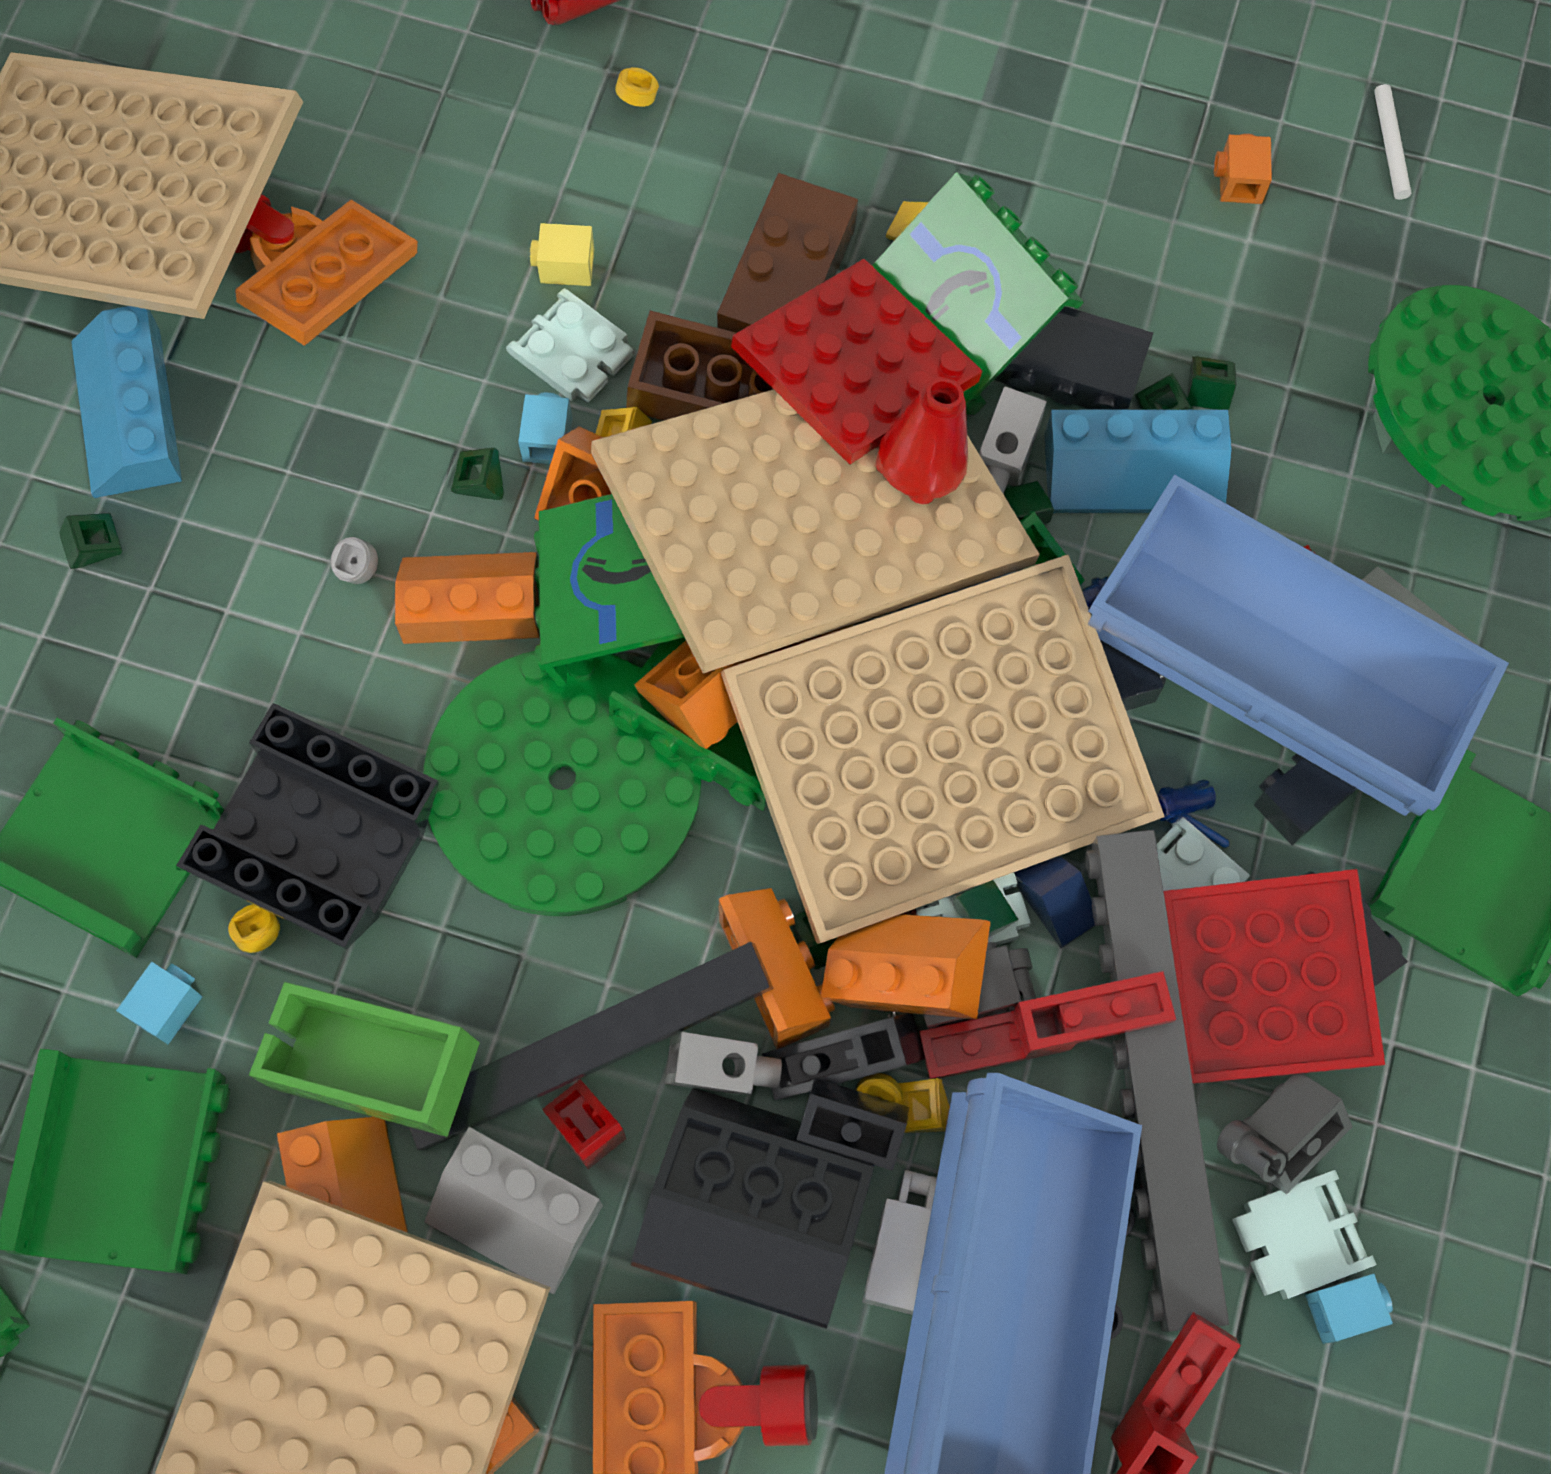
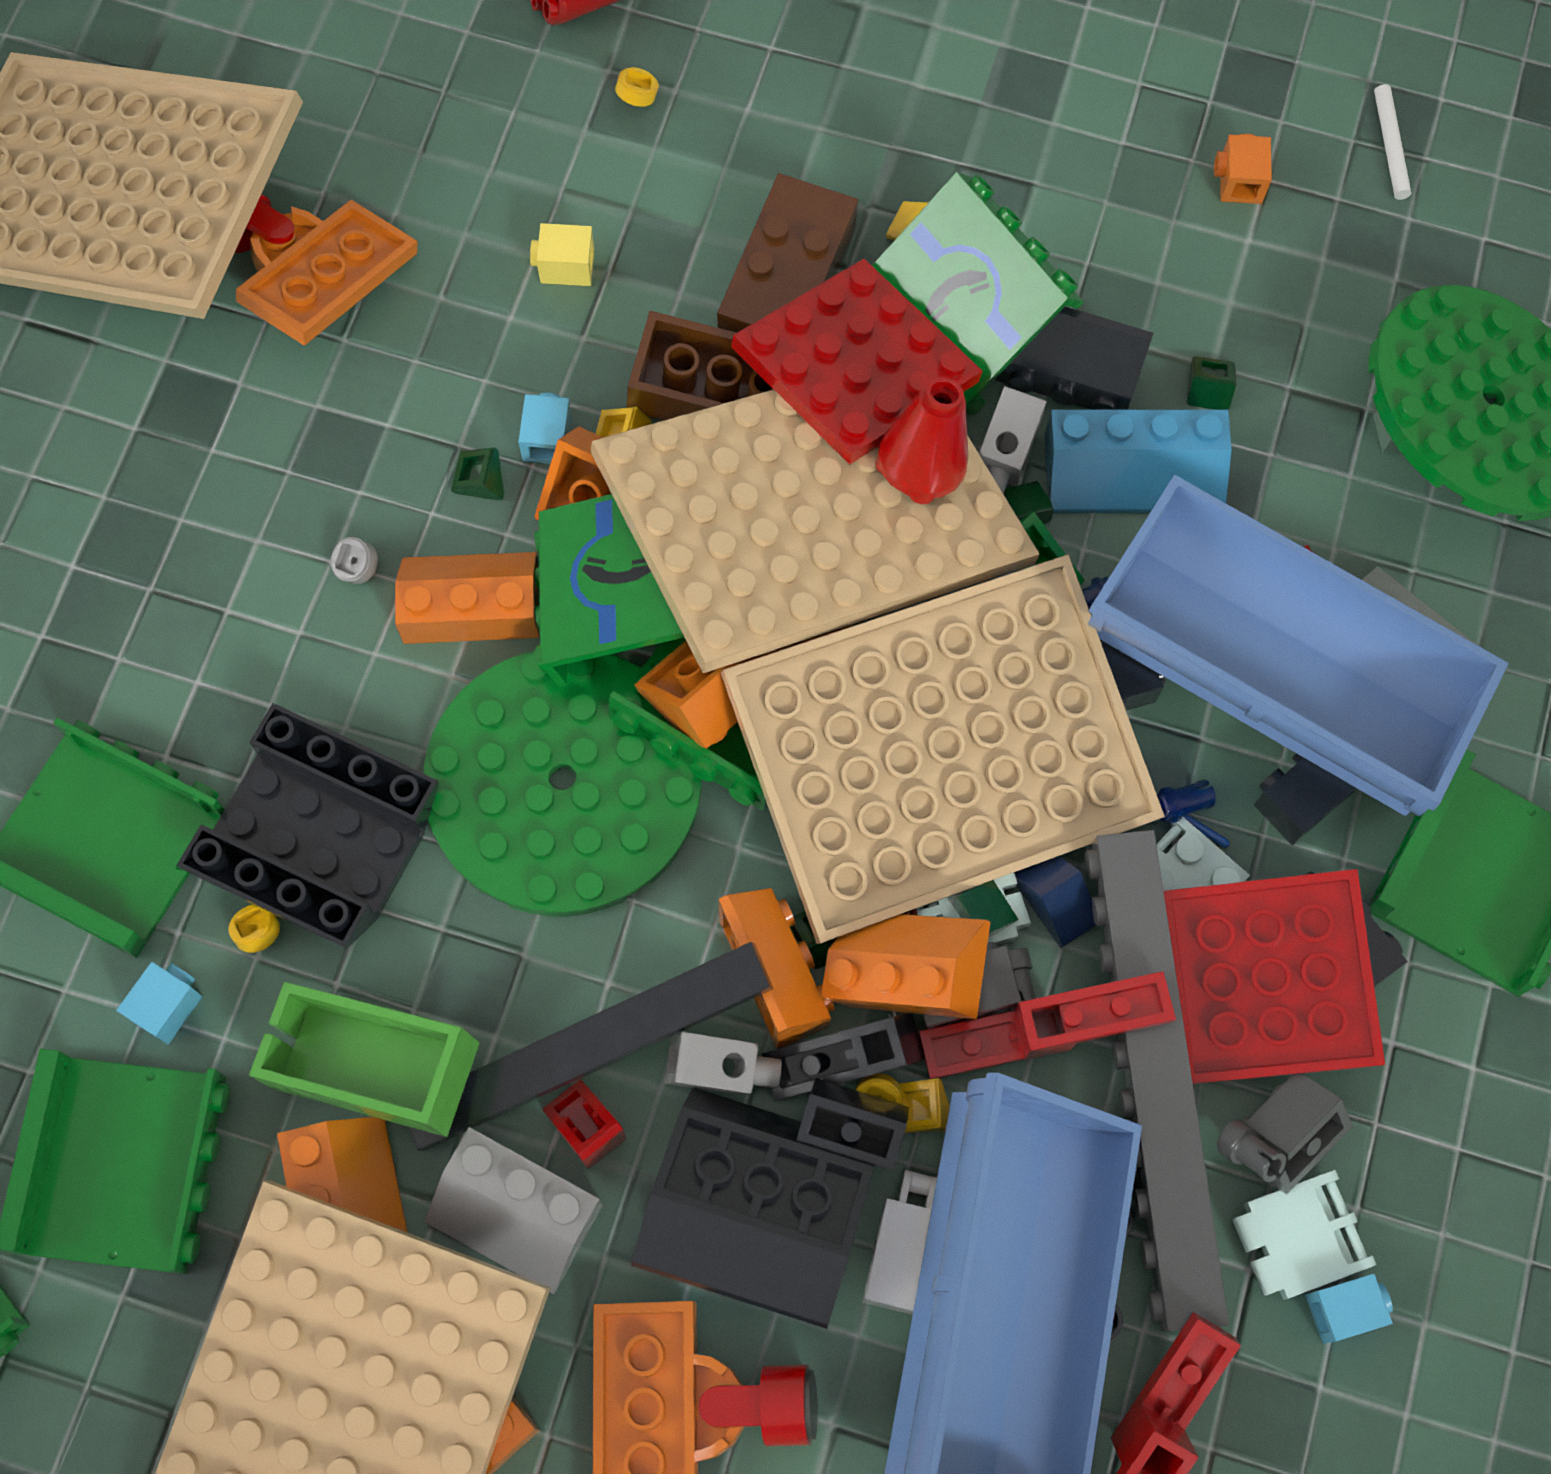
dark green slope [59,513,123,569] -> none
dark azure slope [71,306,182,498] -> none
light aqua plate [506,288,634,403] -> none
dark green slope [1135,373,1194,410] -> none

